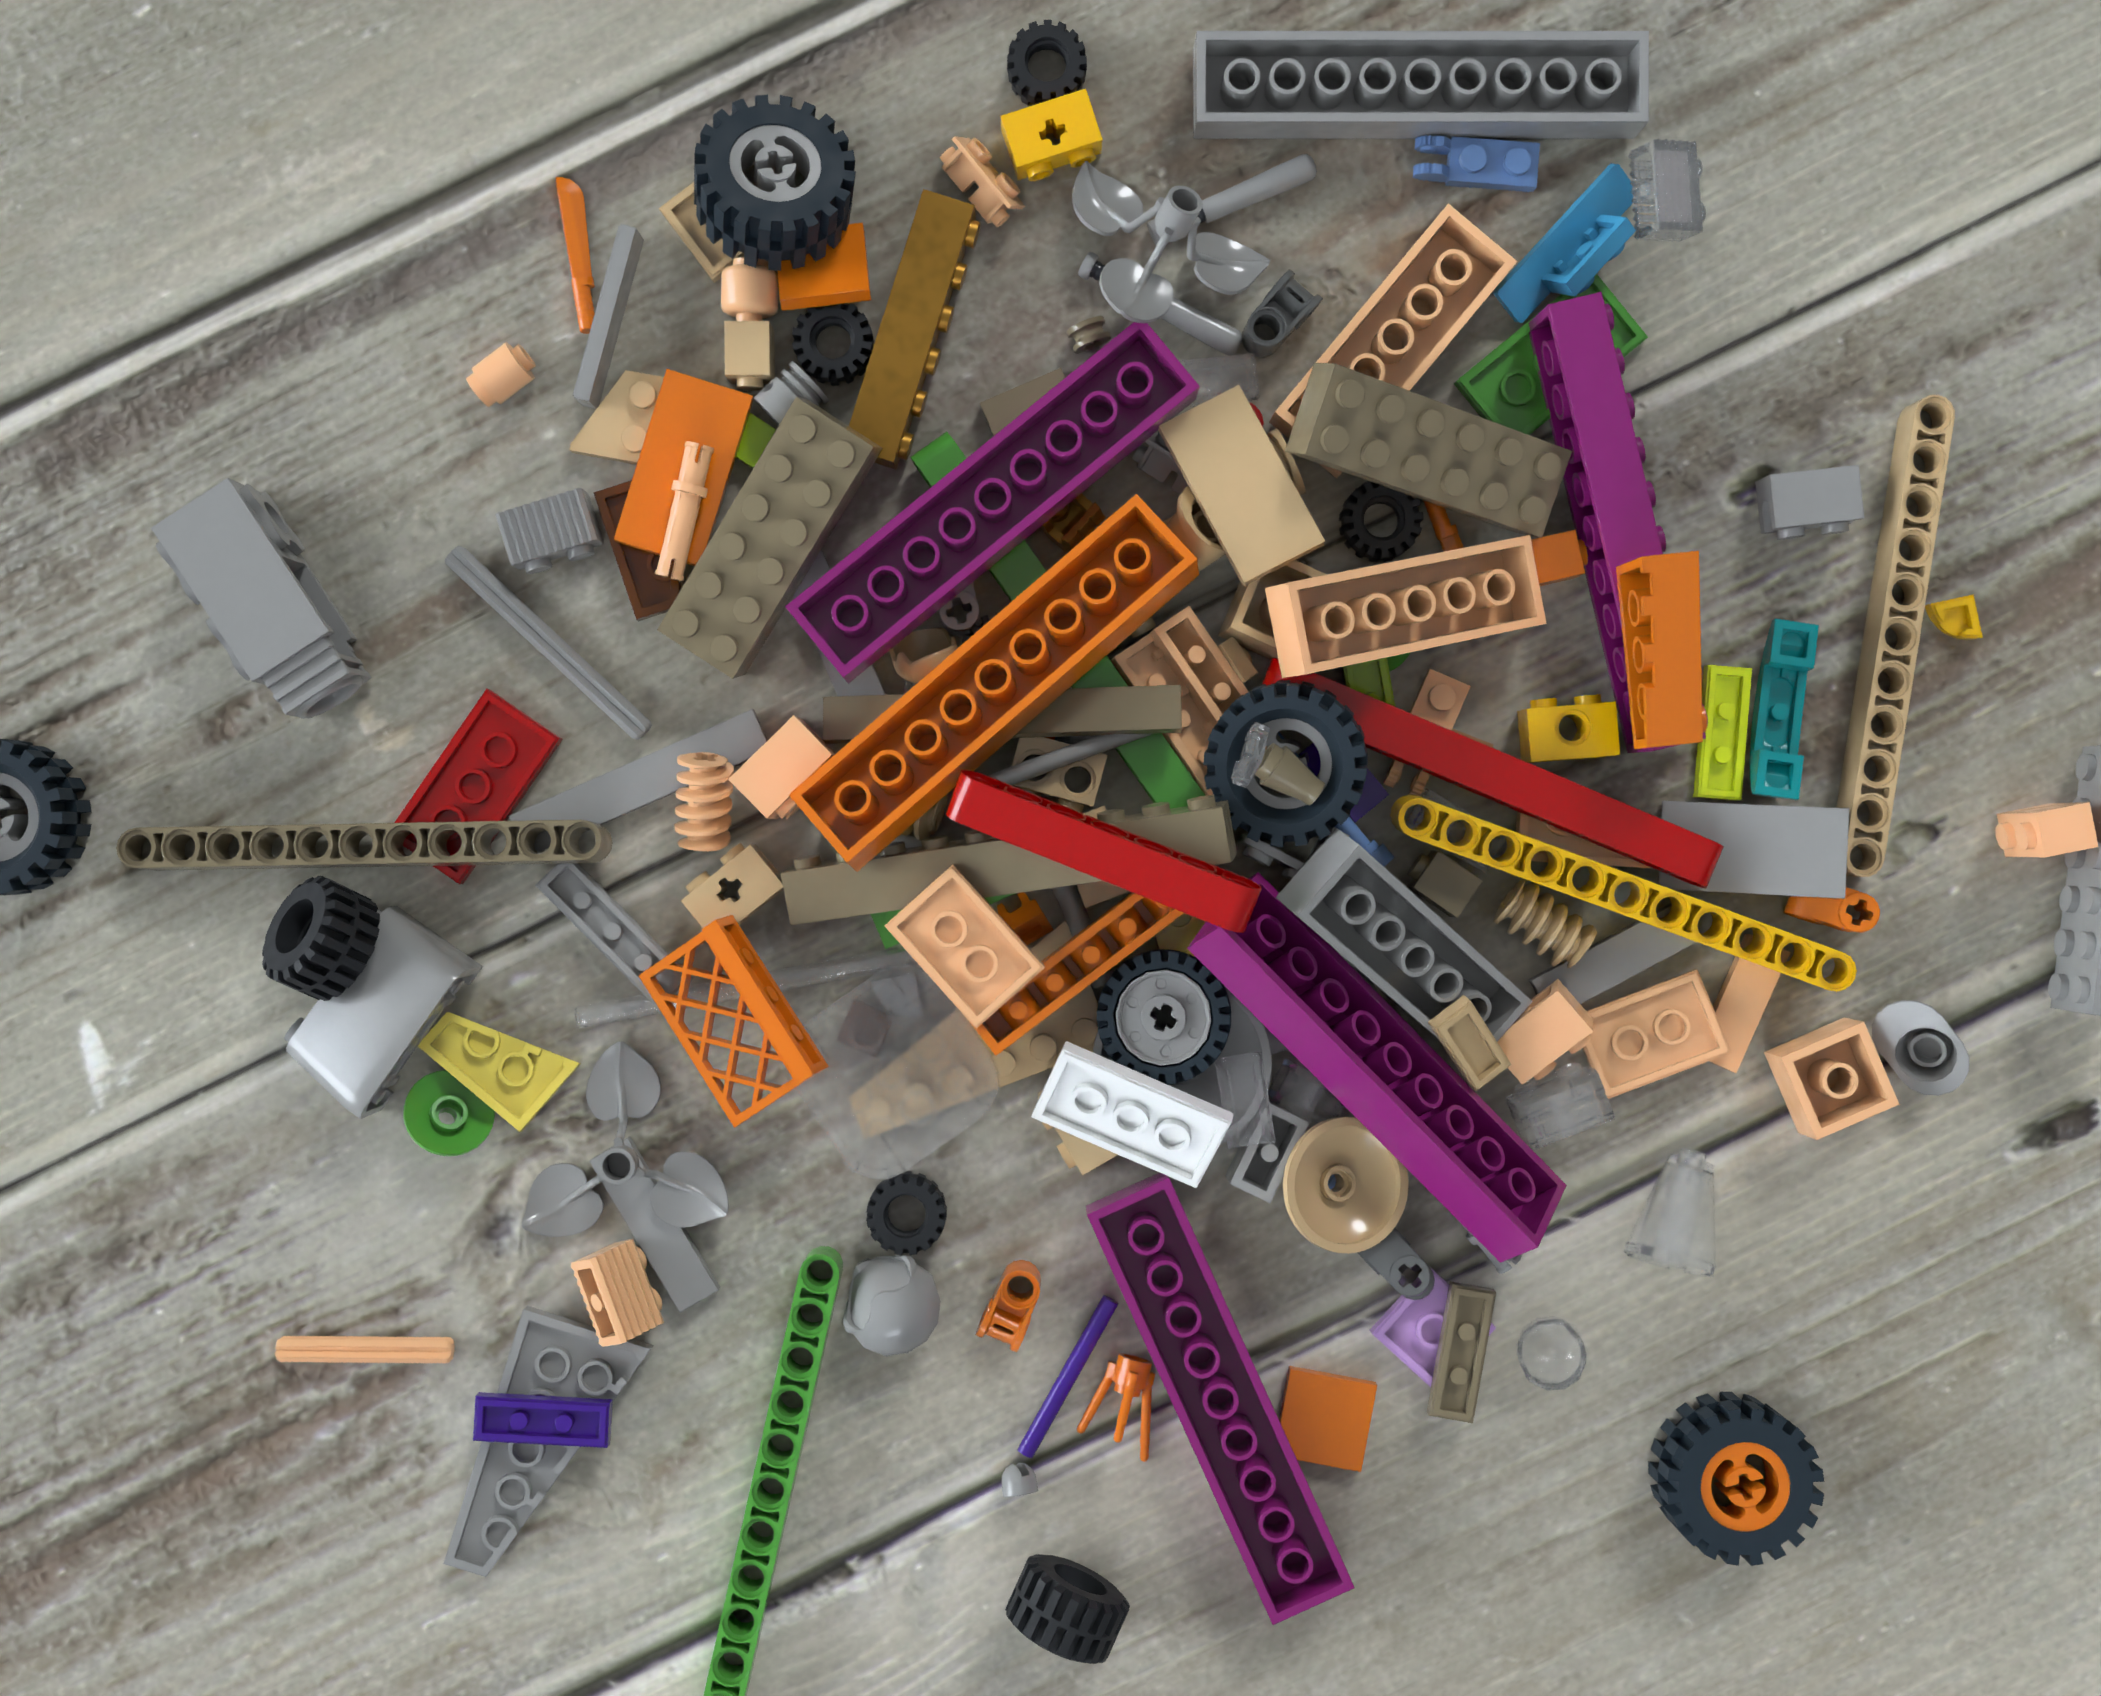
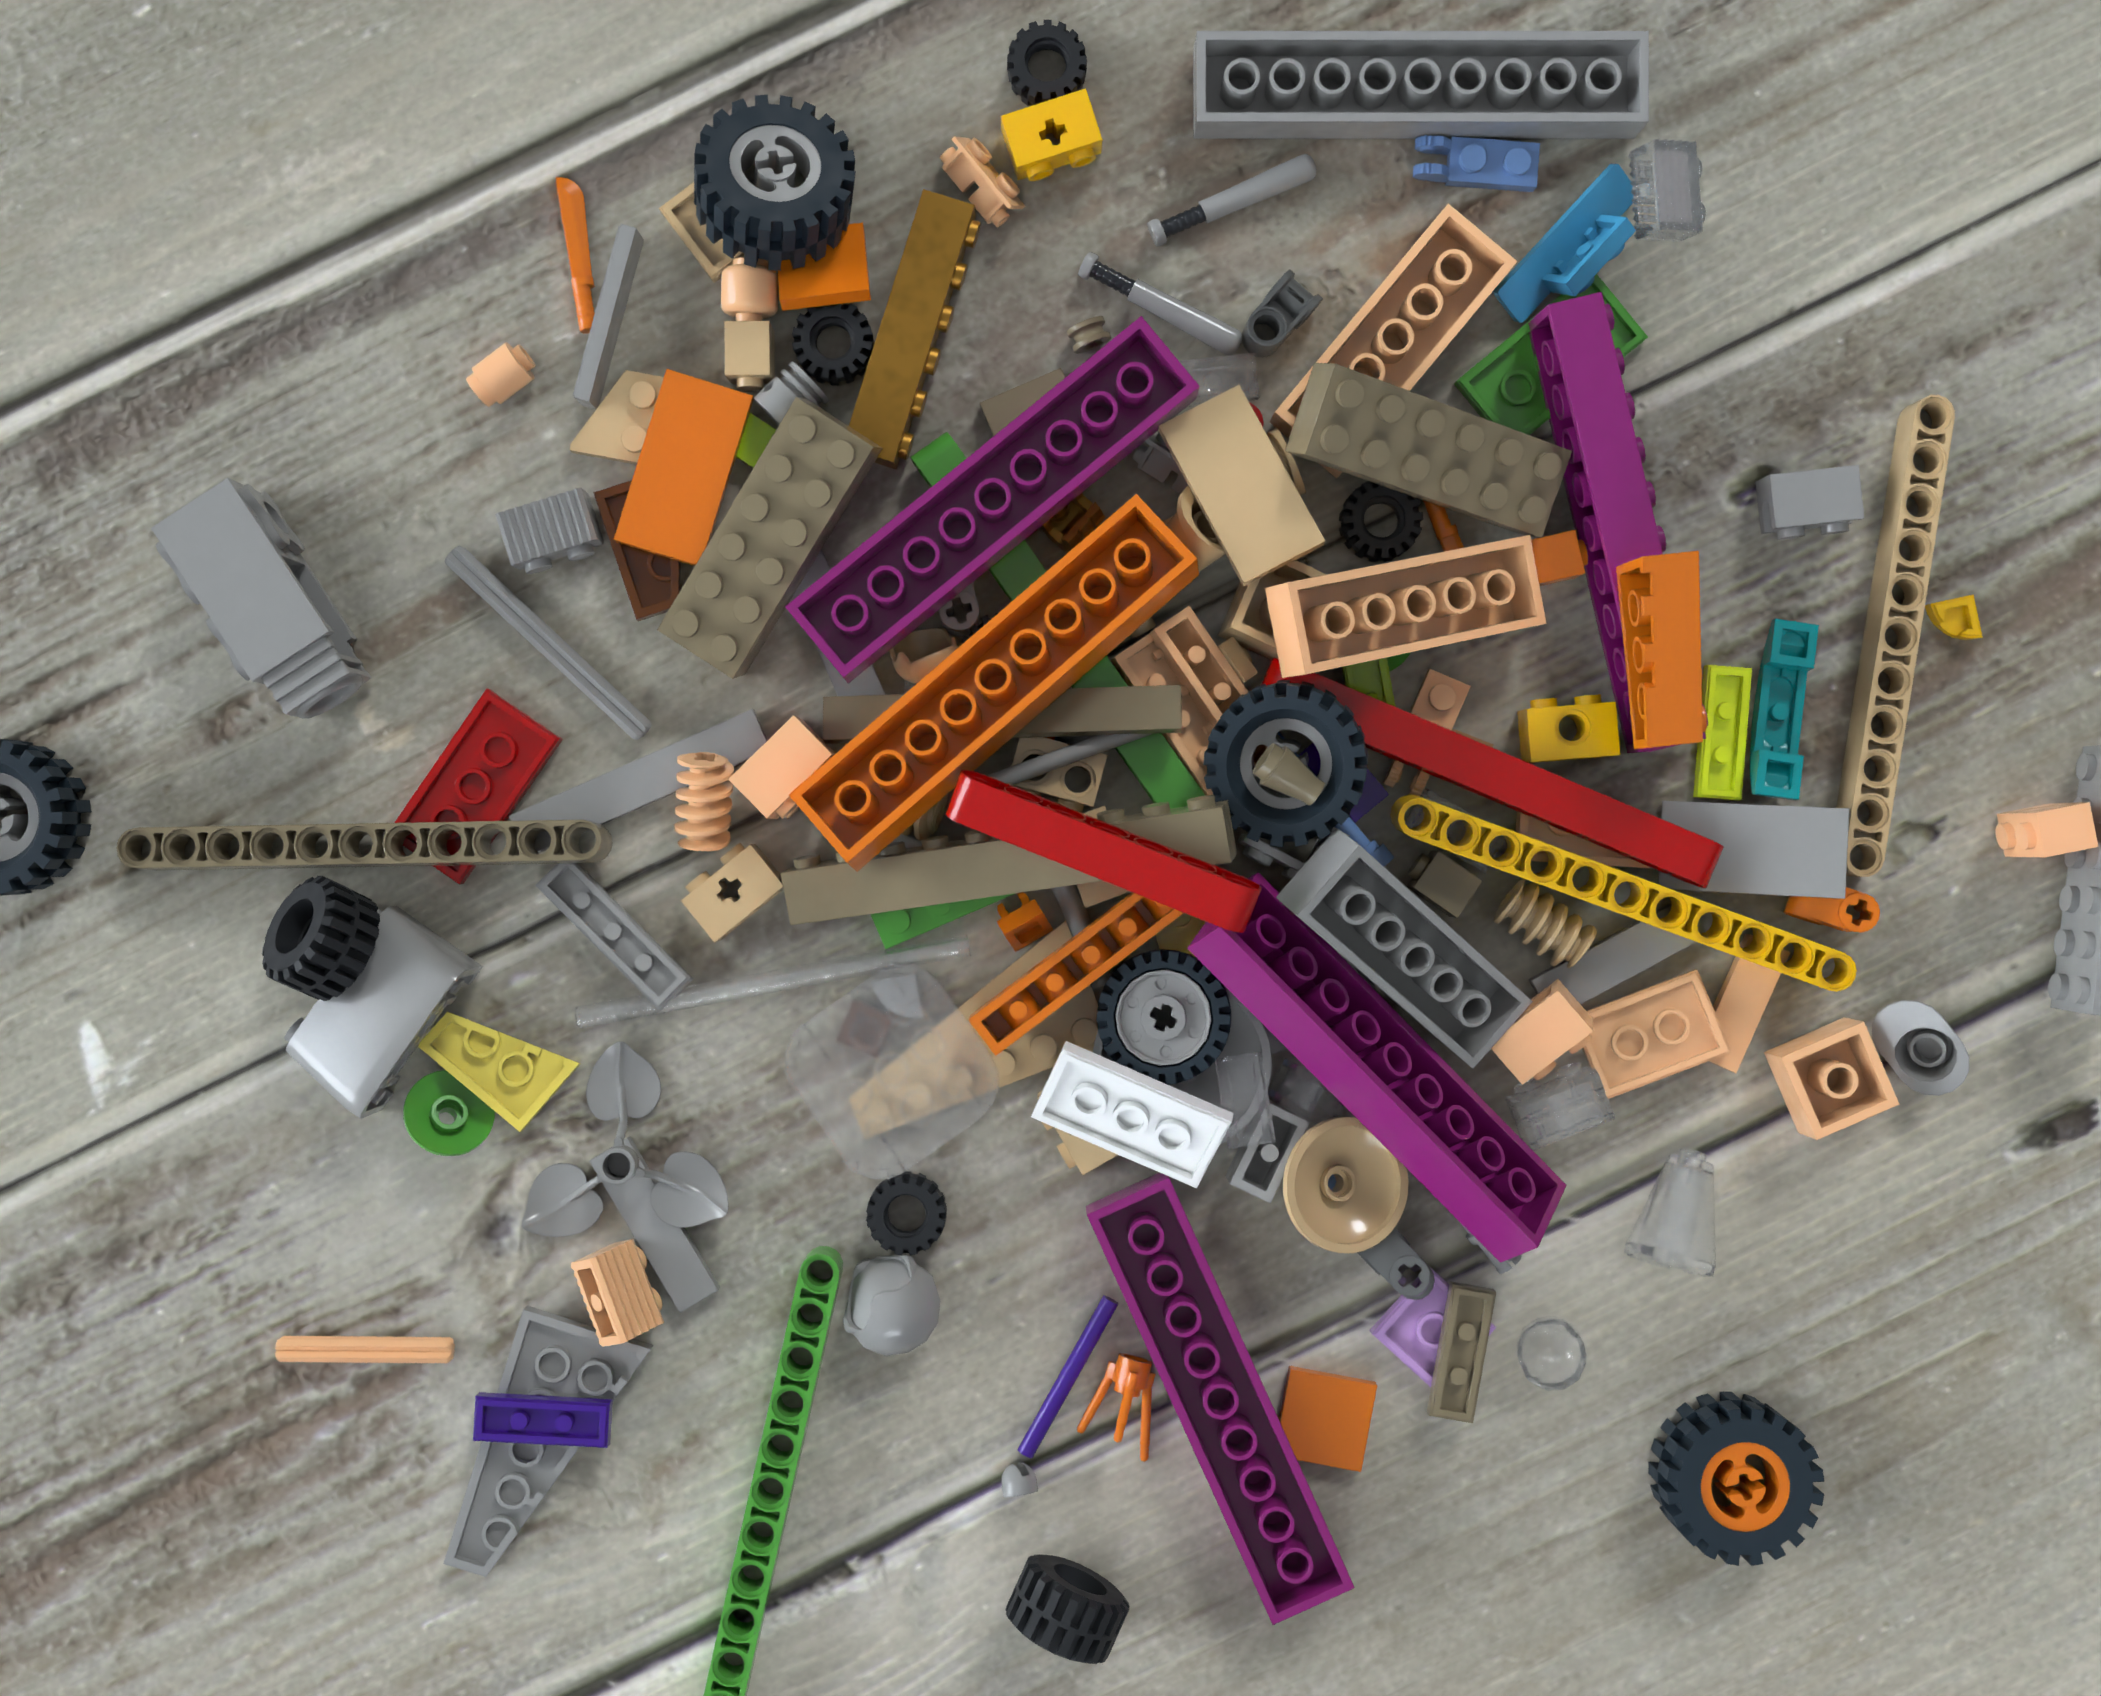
orange fence [638,915,829,1128] -> none
light nougat pin [655,441,714,581] -> none
light nougat tile [884,864,1045,1029] -> none
orange piece [975,1260,1041,1352] -> none
light grey plant [1072,161,1270,323] -> none
clear tile [1231,722,1270,788] -> none
tan tile [1428,995,1512,1091] -> none

